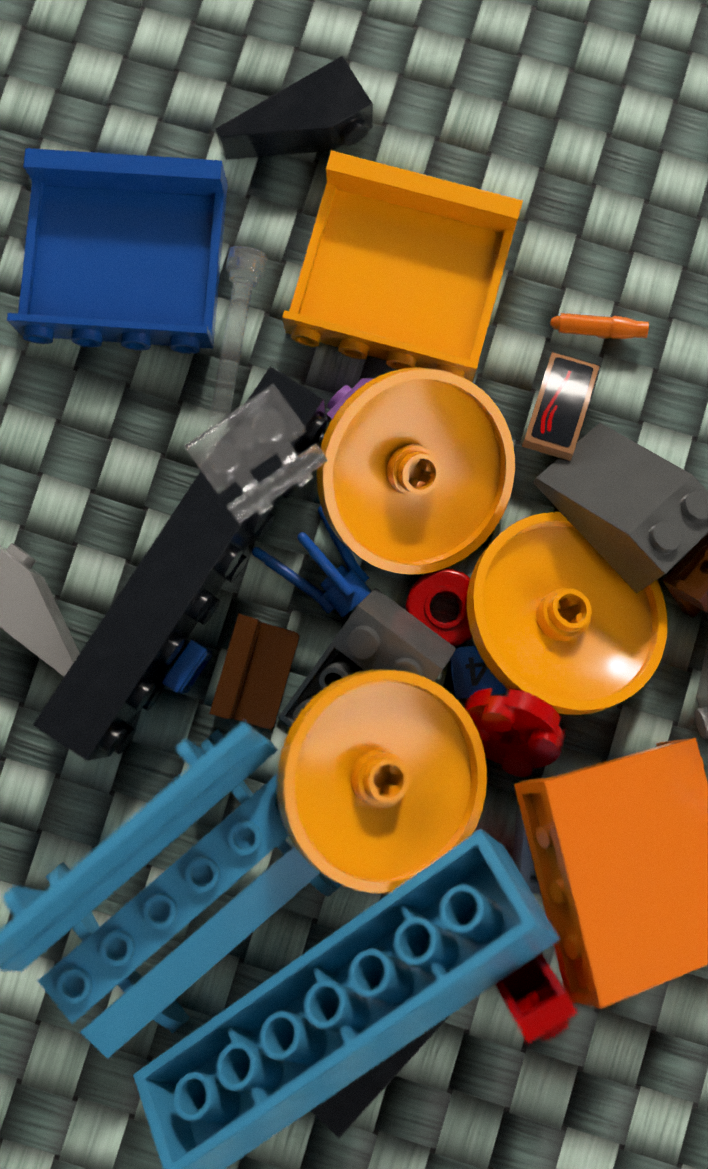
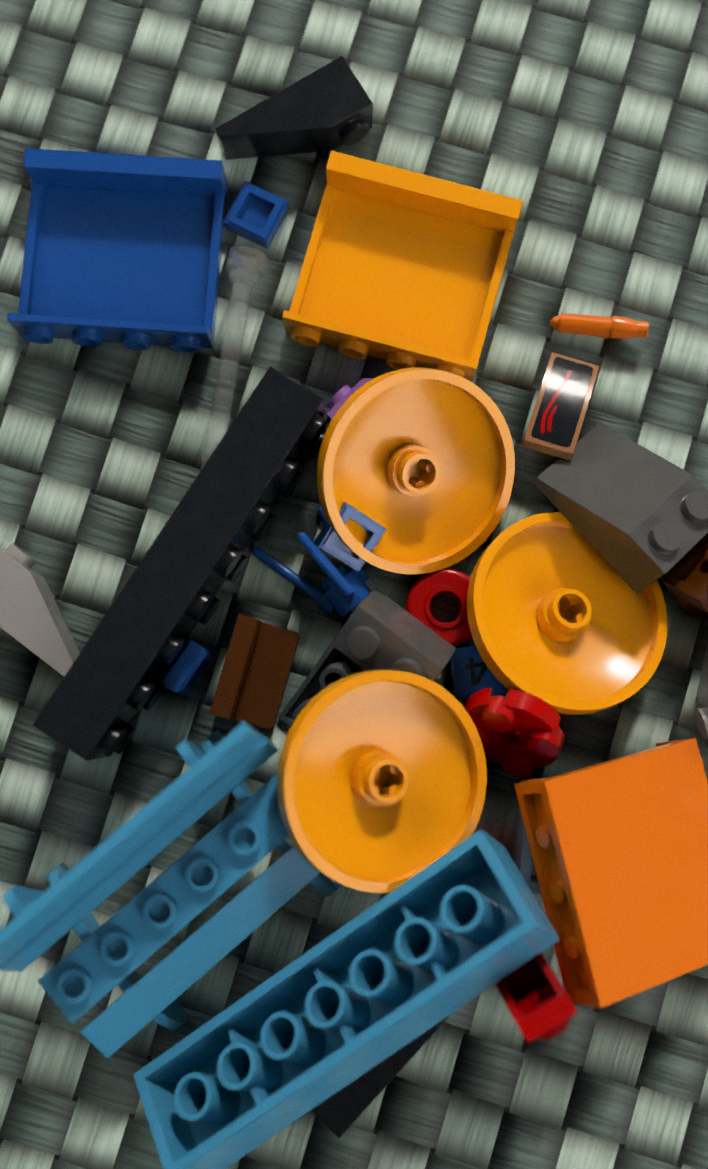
clear plate [184,384,328,523] -> none
none -> blue tile [223,181,289,249]
none -> blue tile [314,502,386,572]

